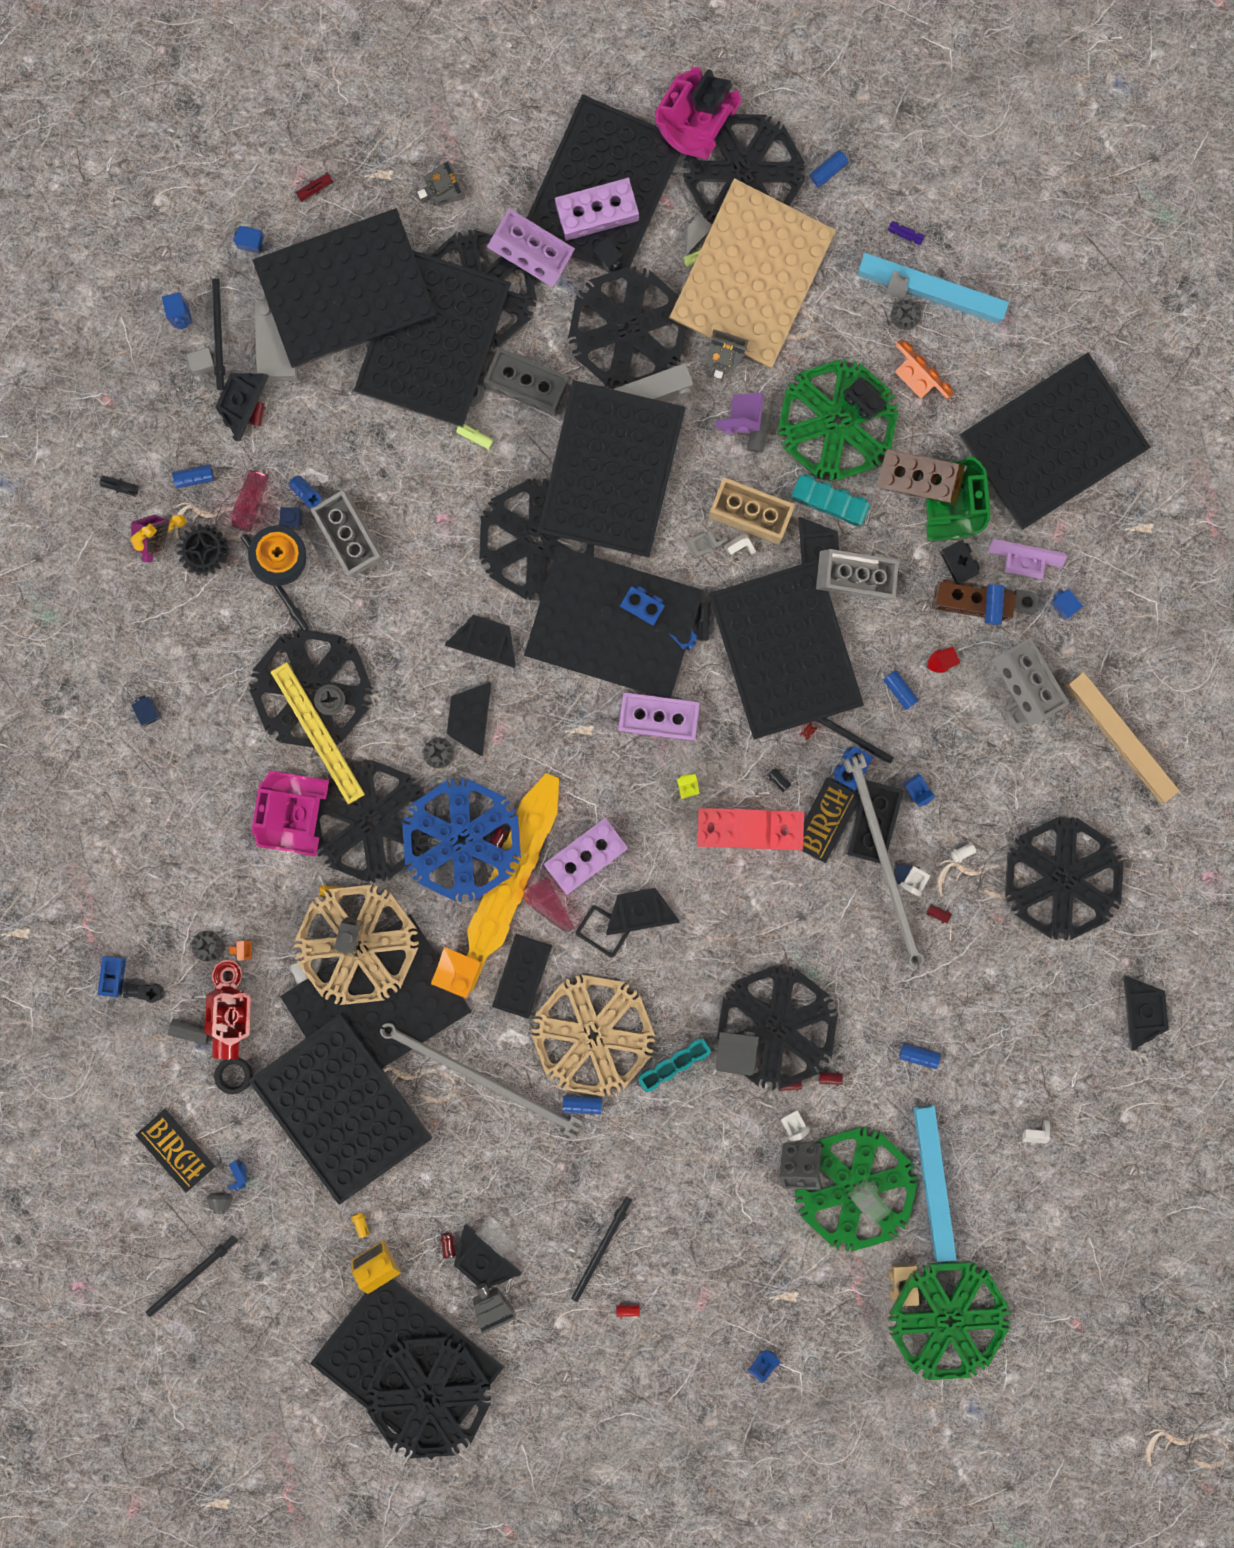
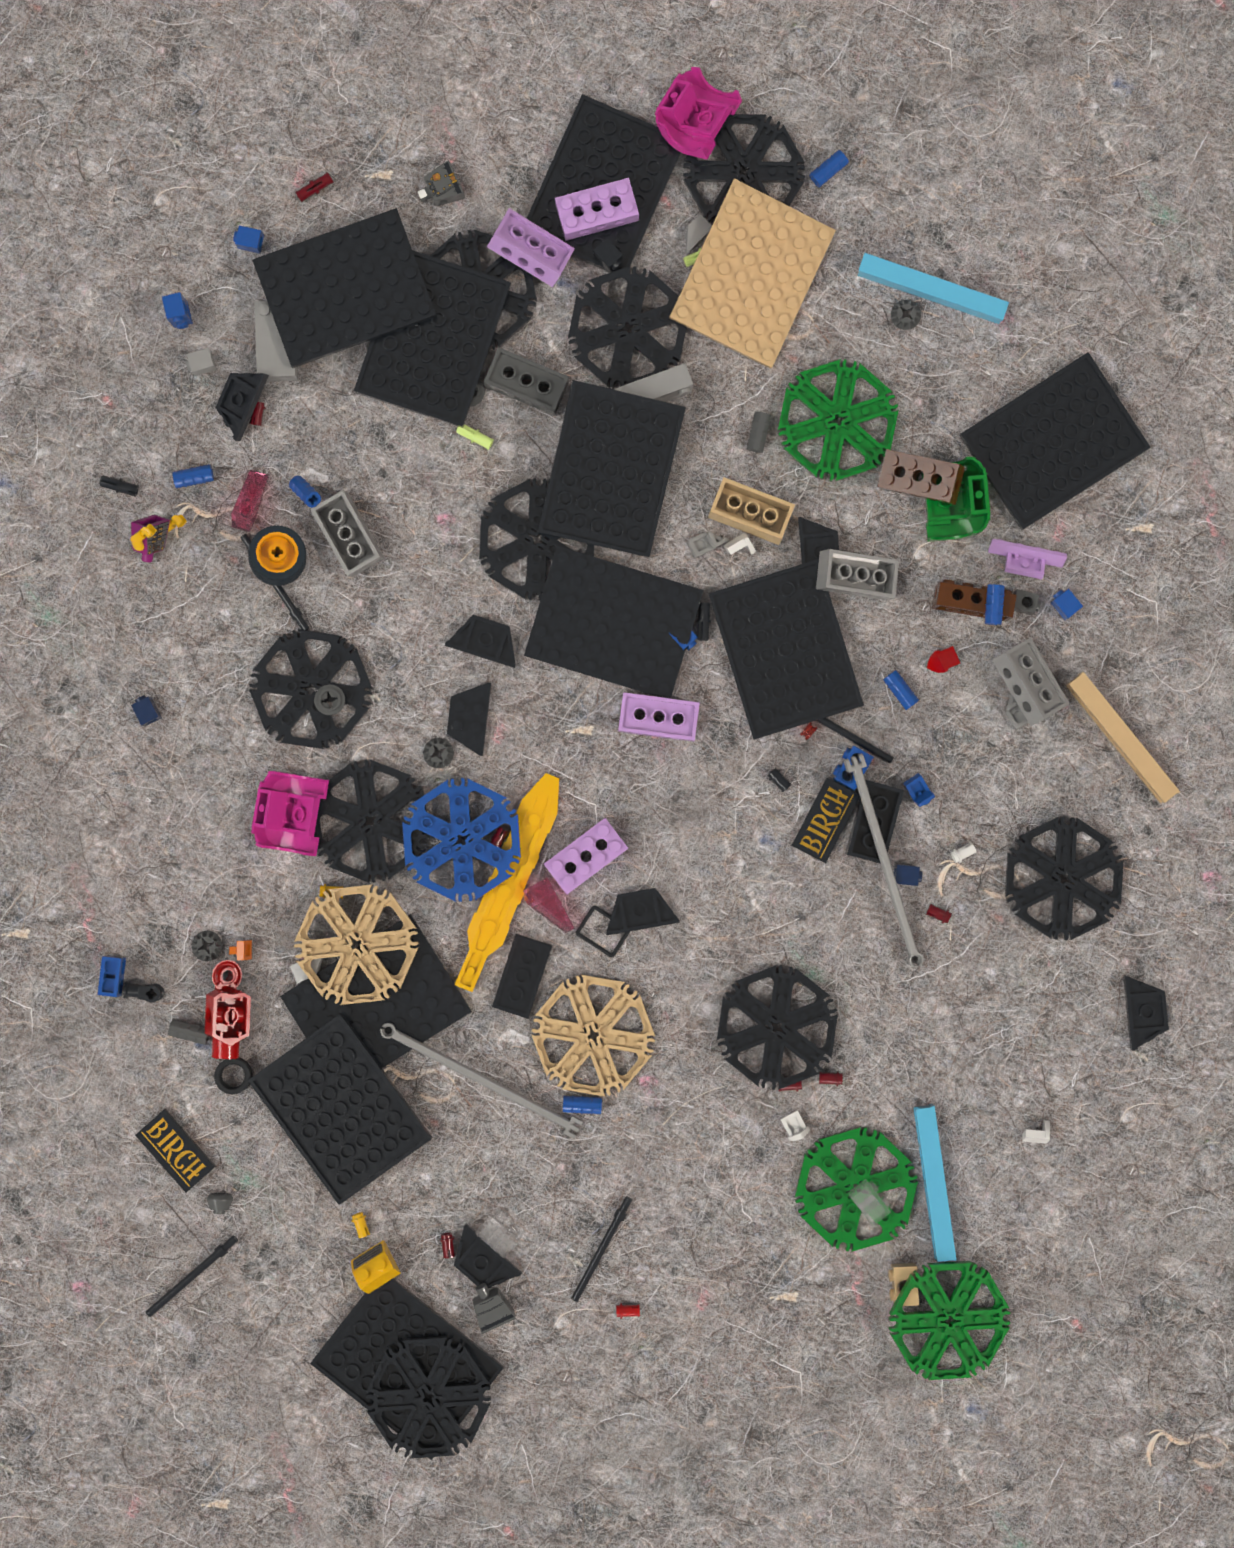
black gear [177,524,229,576] -> none
black bar [212,278,226,390] -> none
blue bracket [228,1159,249,1191] -> none
light yellow tile [271,662,365,804] -> none
dark blue brick [279,507,303,531] -> none
dark grey torso [334,917,364,957] -> none
light orange plate [431,947,482,999] -> none
blue brick [620,585,665,626] -> none
teal brick [638,1037,711,1092] -> none
neon yellow hinge [677,774,700,799] -> none
black bracket [691,69,733,115] -> none
coral bracket [697,808,804,850] -> none
dark grey torso [708,329,748,378] -> none
dark grey bracket [715,1029,759,1076] -> none
medium lavender bracket [716,393,764,435] -> none
blue bracket [747,1350,781,1383] -> none
dark grey bracket [779,1143,822,1190] -> none
teal brick [790,474,871,527] -> none
black bracket [843,377,887,421] -> none
light grey slope [886,270,909,299] -> none
dark purple axle [888,221,925,245] -> none
orange bracket [895,339,954,399] -> none
blue axle [899,1043,941,1069] -> none
white tile [900,866,930,897] -> none
black brick [940,539,980,585] -> none

